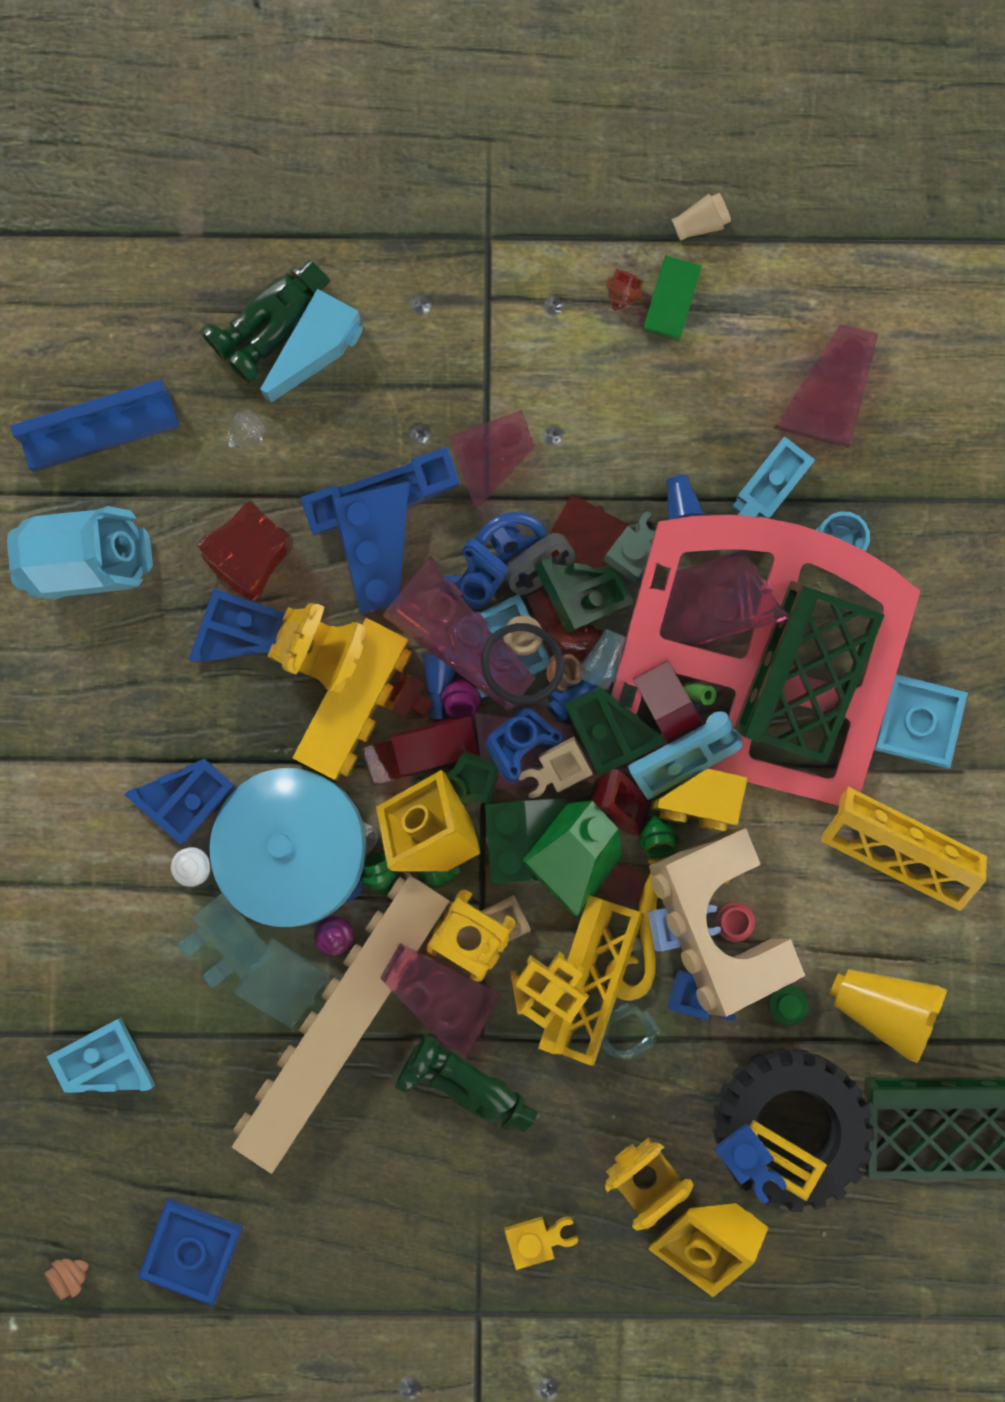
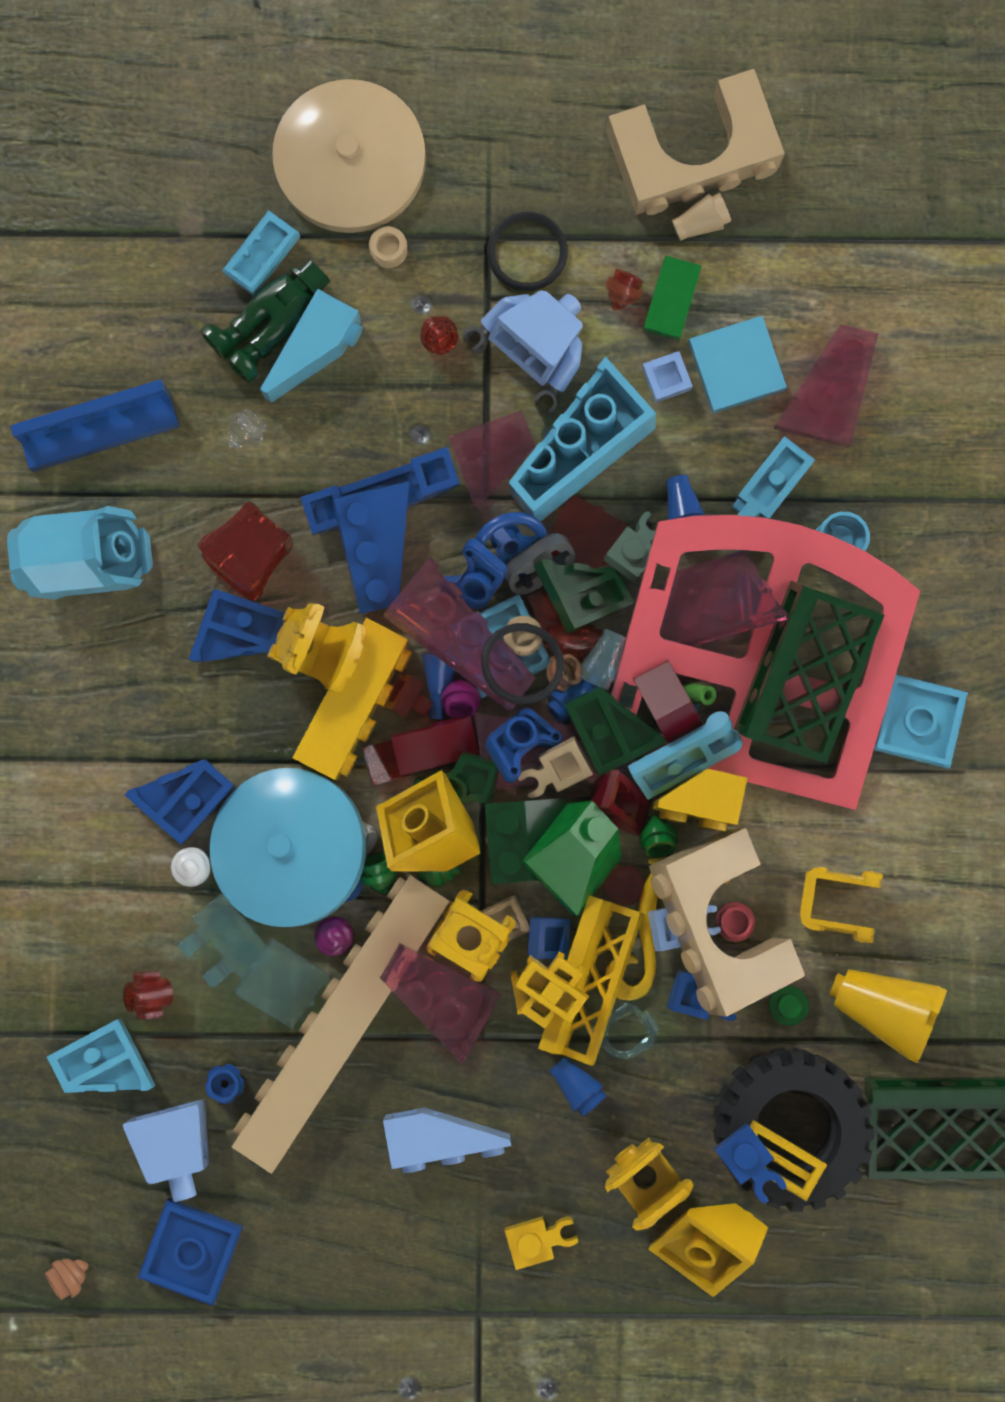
dark green piece [395,1034,538,1132] -> none
yellow fence [821,786,987,911] -> none
none -> clear red gear [123,970,173,1020]
none -> light blue torso [123,1099,209,1202]
none -> blue plate [205,1064,245,1104]
none -> medium azure plate [222,210,300,297]
none -> tan dish [272,79,426,233]
none -> tan tile [369,226,408,268]
none -> light blue slope [383,1107,511,1173]
none -> clear red plate [420,316,459,355]
none -> light blue torso [463,290,583,415]
none -> black tyre [487,212,568,291]
none -> medium azure wedge [509,356,656,522]
none -> blue plate [527,917,571,959]
none -> blue cone [549,1056,607,1117]
none -> tan arch [606,69,785,215]
none -> light blue plate [642,351,693,403]
none -> medium azure tile [688,316,787,414]
none -> yellow piece [800,867,883,943]

